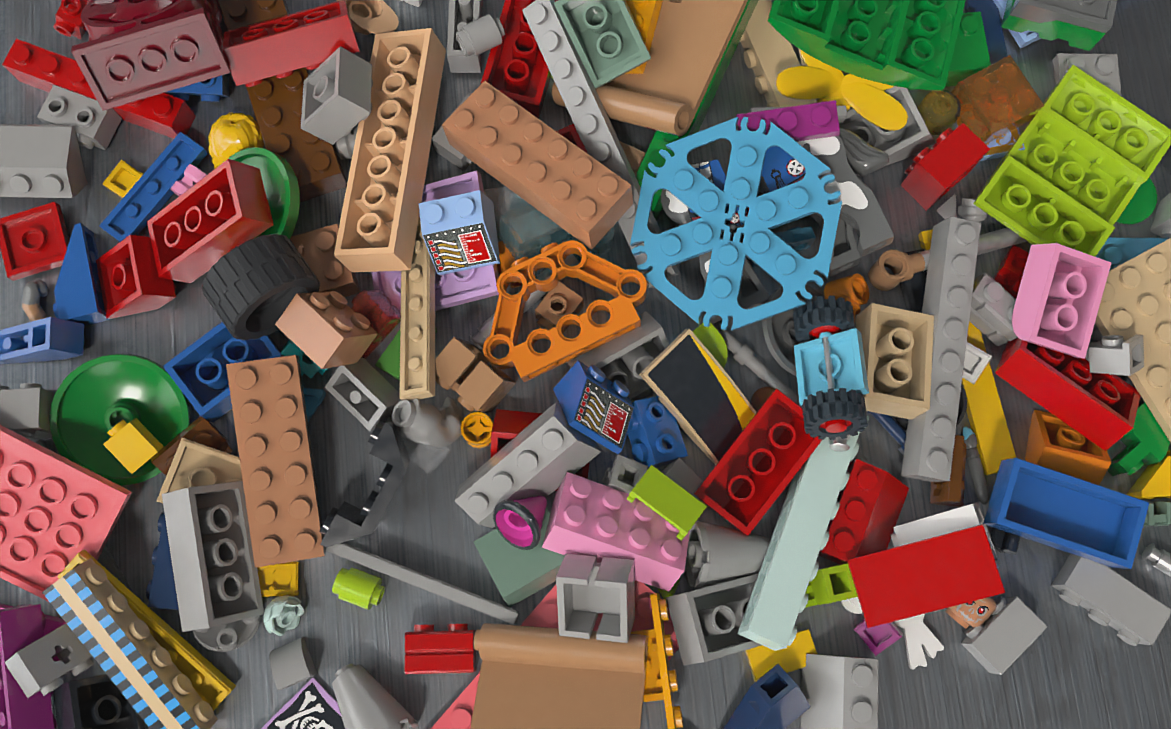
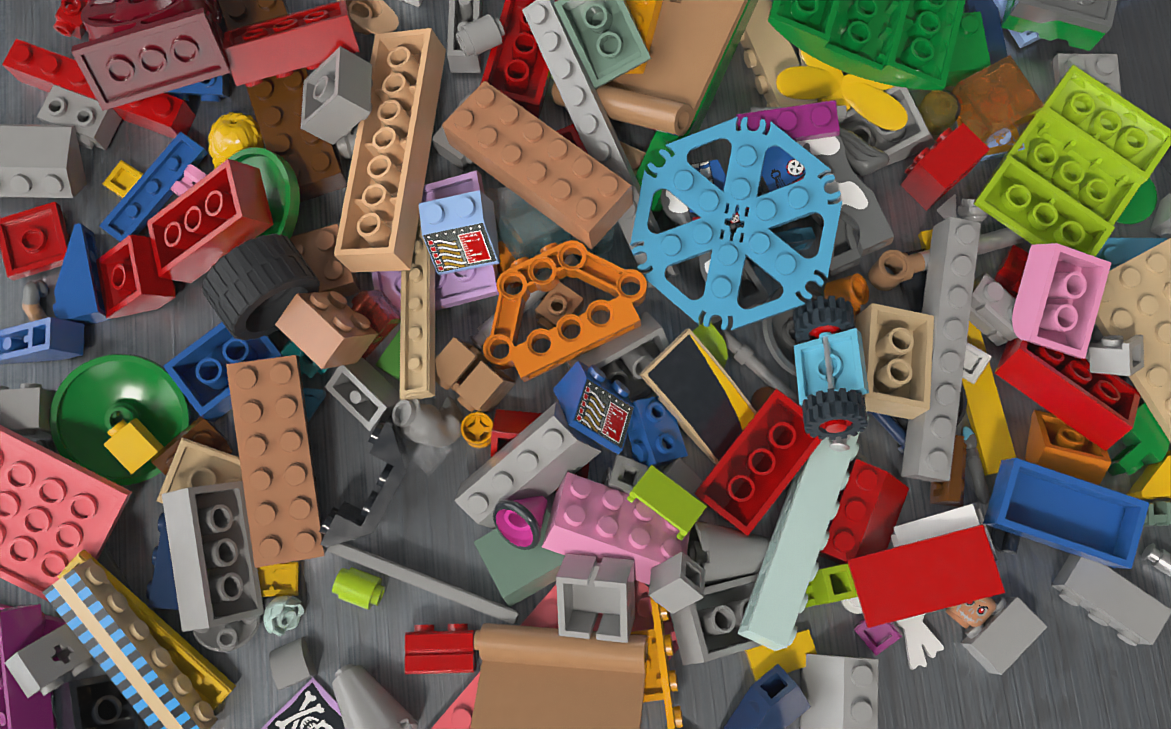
none -> light grey brick [648,551,706,614]

